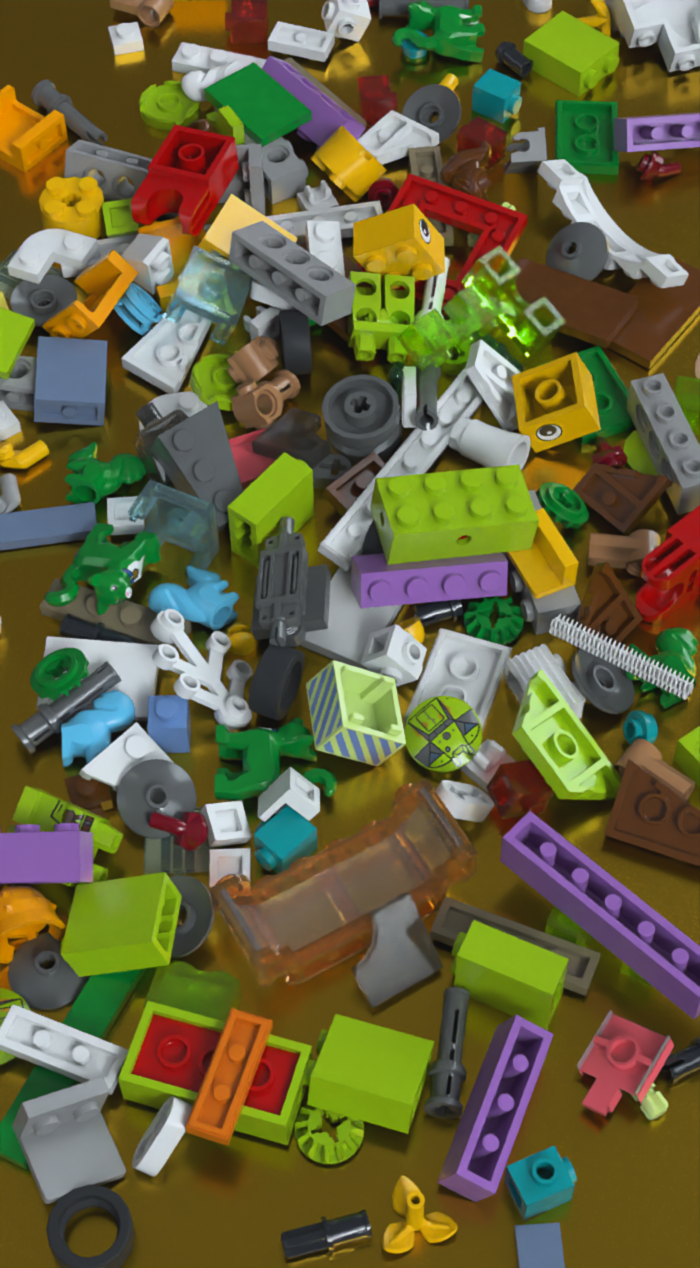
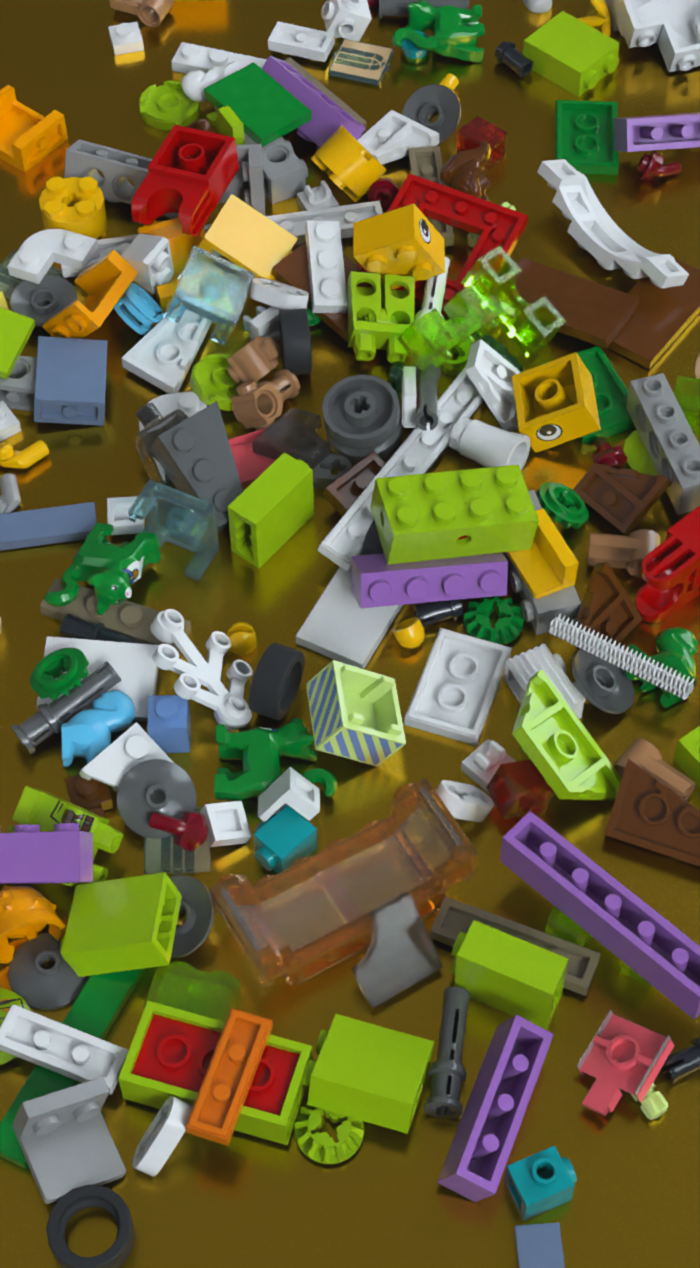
dark grey pin [31,80,108,146] -> none
green animal [64,442,147,505] -> none
lime brick [102,198,142,238] -> none
medium azure animal [147,566,239,631] -> none
white plate [209,848,251,893] -> none
clear red brick [225,0,269,44] -> none
light grey brick [229,221,356,326] -> none
dark grey piece [251,516,331,647] -> none
black axle [281,1209,372,1259] -> none
clear red brick [358,75,398,126] -> none
white brick [360,624,427,687] -> none
yellow plant [381,1175,458,1254] -> none
lime dish [404,696,483,774] -> none
teal brick [472,69,522,124] -> none
light grey hinge [503,127,547,174] -> none
dark grey dish [546,222,609,281] -> none
teal plate [623,710,658,745] -> none
none -> piece [328,39,394,85]

